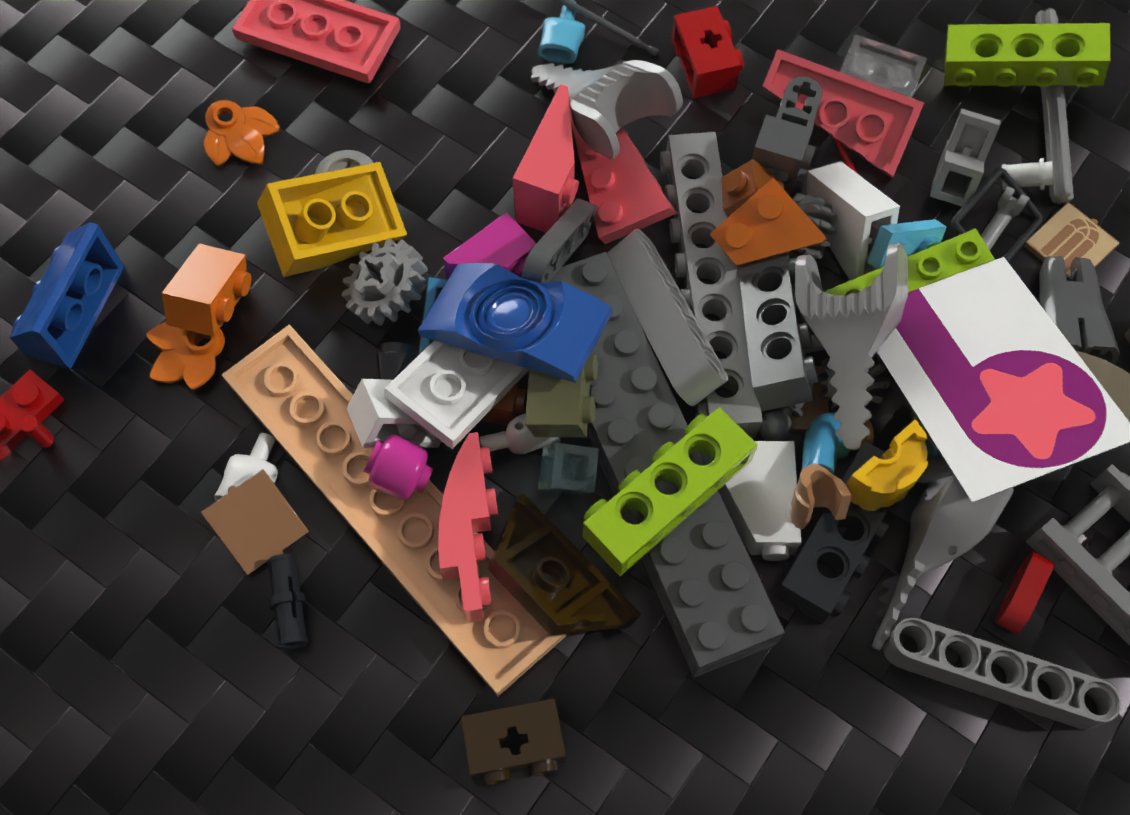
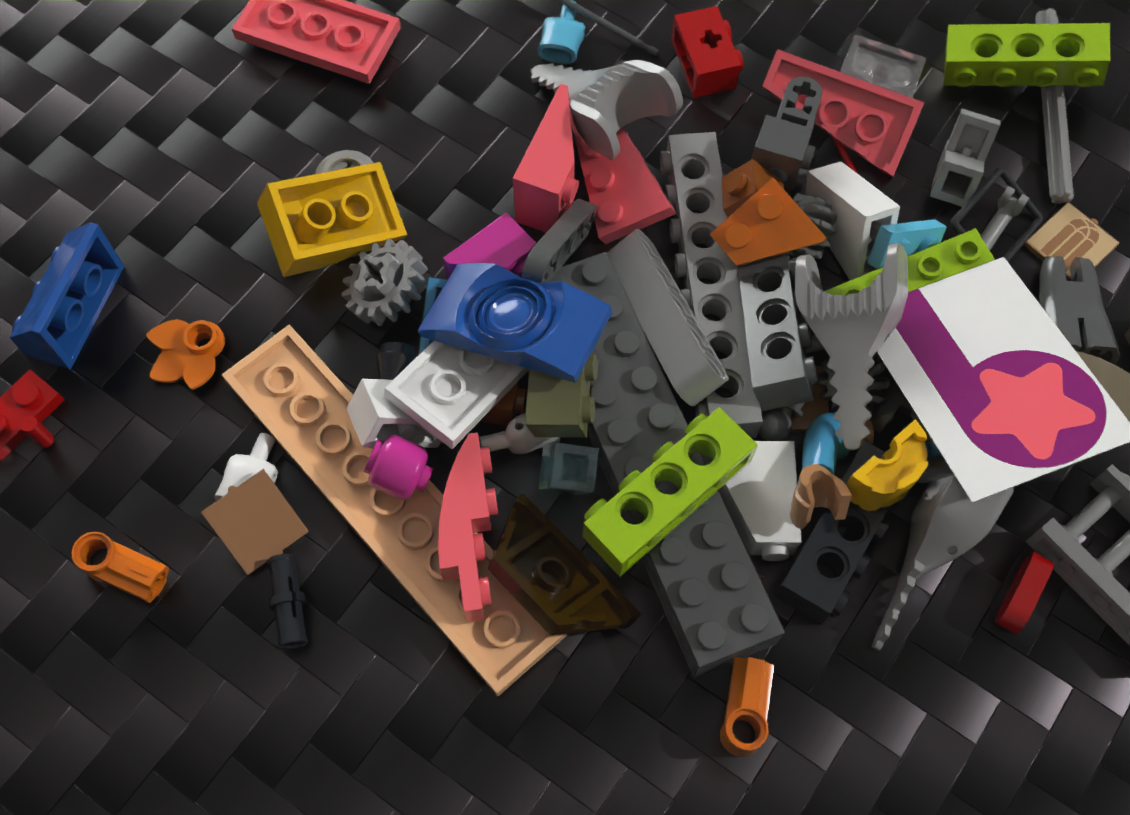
orange brick [162,244,251,337] -> none
orange plate [204,100,279,166] -> none
dark brown brick [461,698,566,786] -> none
light grey beam [883,618,1121,729] -> none
white pin [1002,158,1053,190] -> none
none -> orange piece [72,531,170,603]
none -> orange piece [720,657,774,757]

